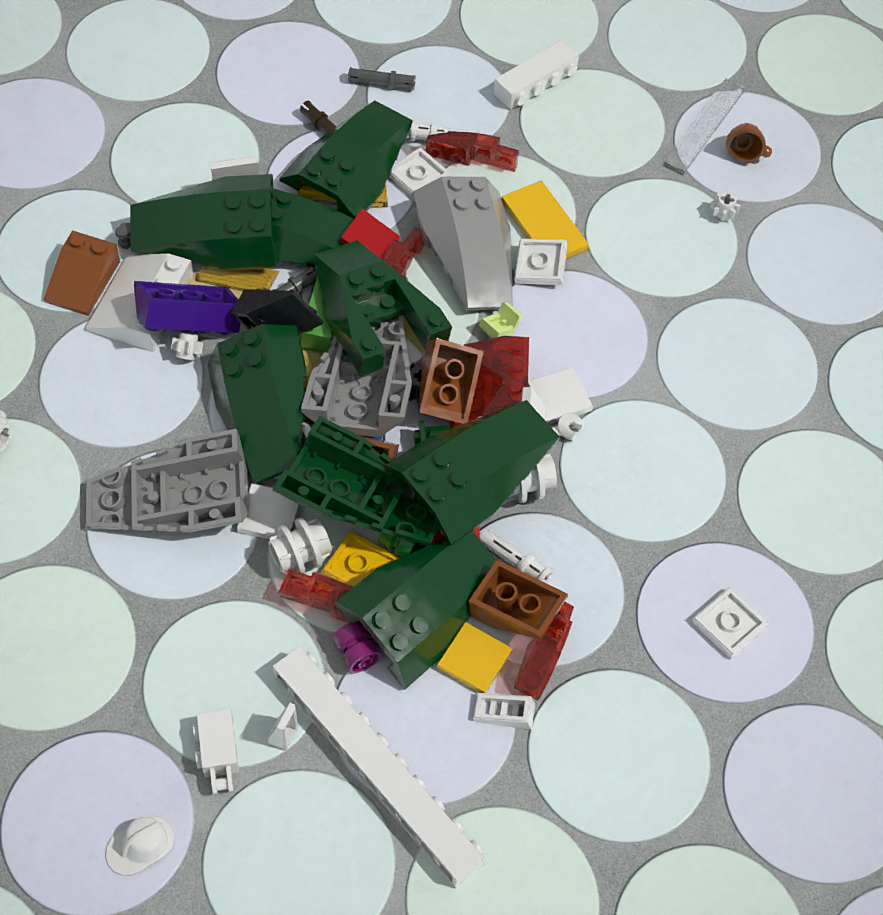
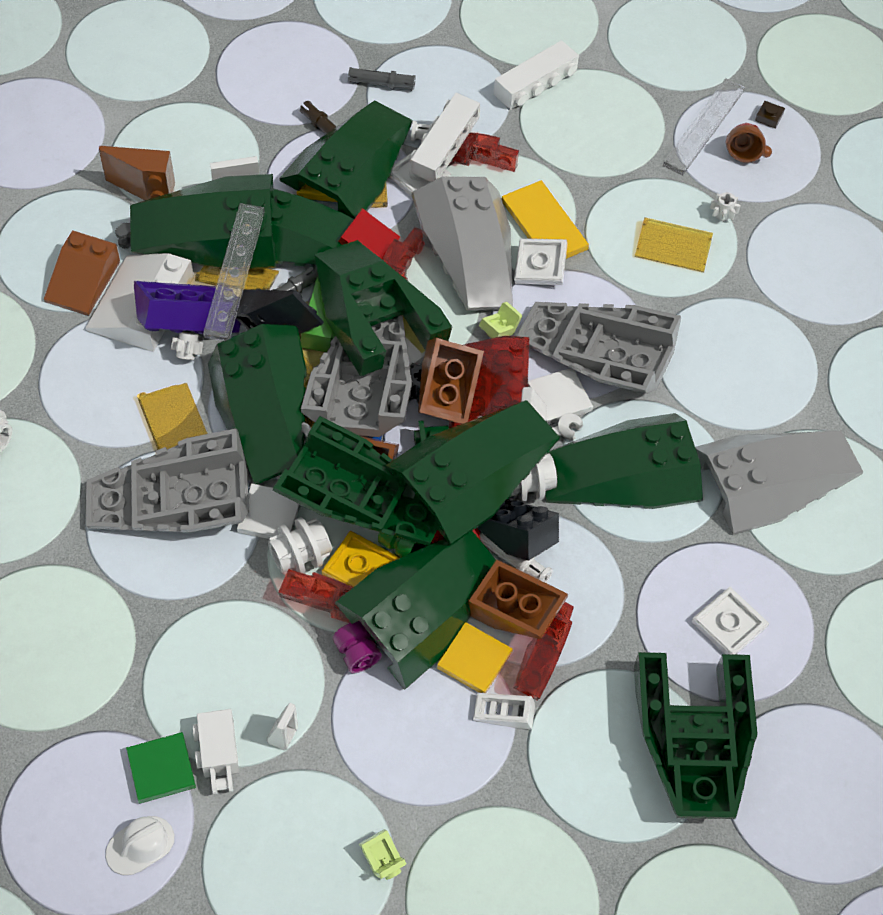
white brick [273,646,484,889] -> none
none -> dark orange slope [99,146,175,200]
none -> green tile [126,732,196,804]
none -> clear yellow piece [137,383,207,450]
none -> clear tile [203,203,265,341]
none -> yellowish green bracket [359,829,407,880]
none -> white brick [409,93,480,182]
none -> black slope [477,499,559,561]
none -> light grey wedge [516,302,681,394]
none -> dark green wedge [545,413,703,509]
none -> dark green wedge [634,652,758,819]
none -> clear yellow piece [635,217,713,273]
none -> light grey wedge [695,430,863,535]
none -> dark brown plate [755,101,785,129]

